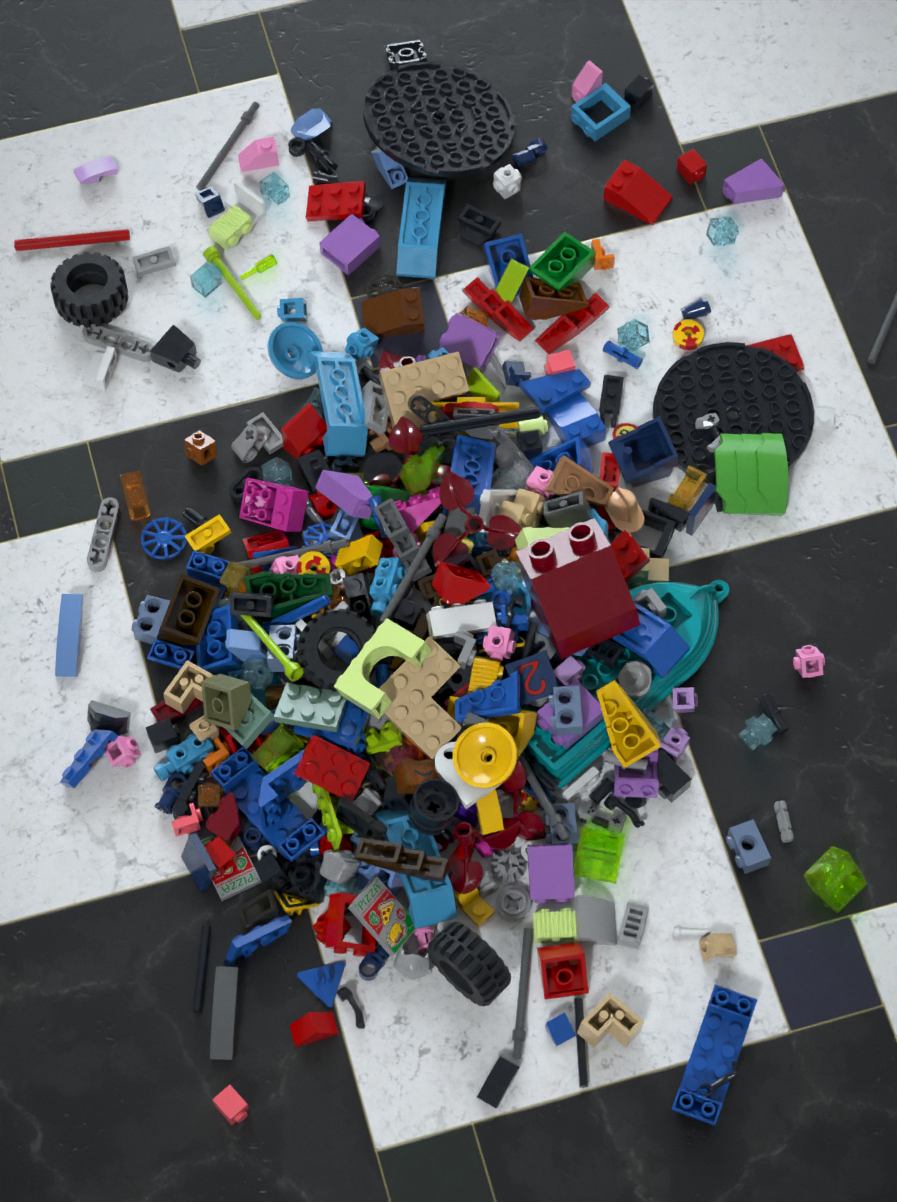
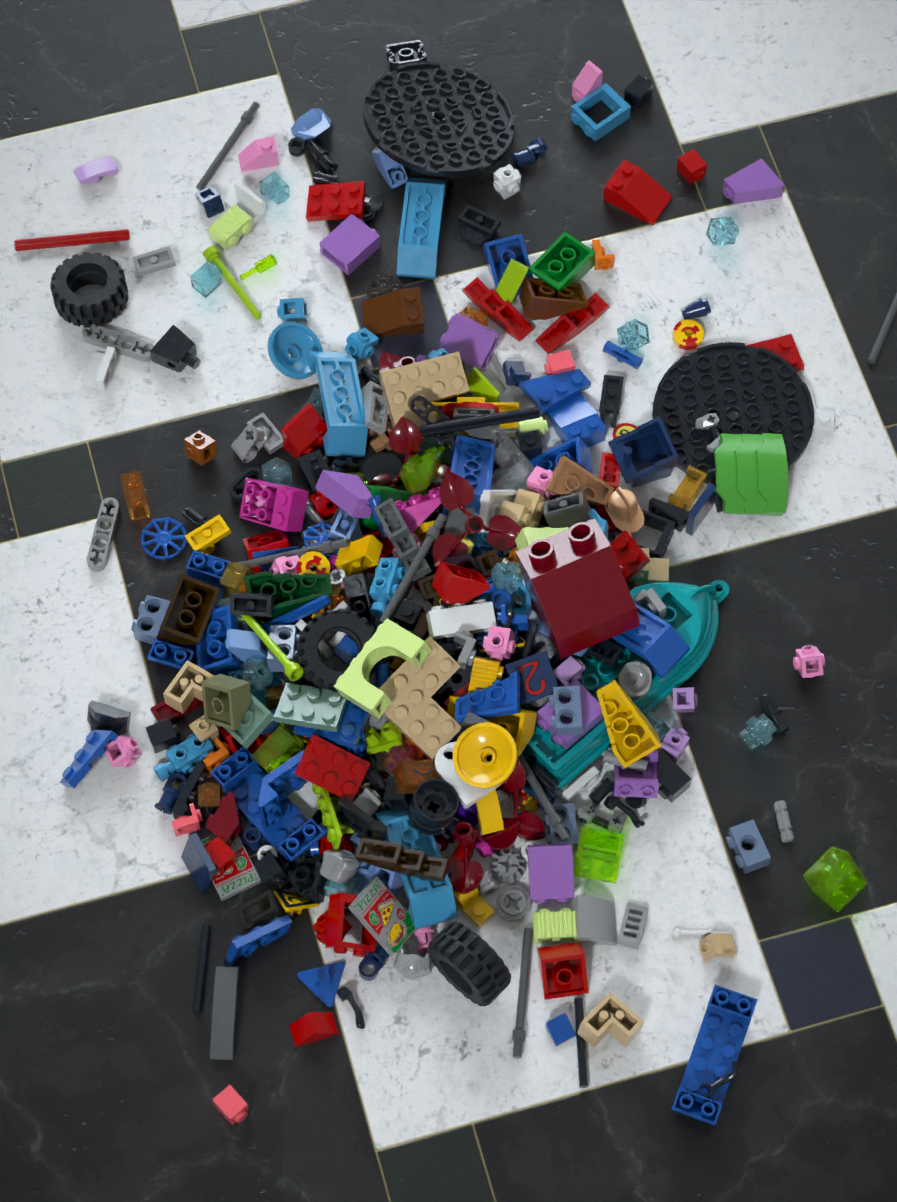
medium blue slope [55,594,83,677] -> none
black slope [477,1056,520,1109] -> none

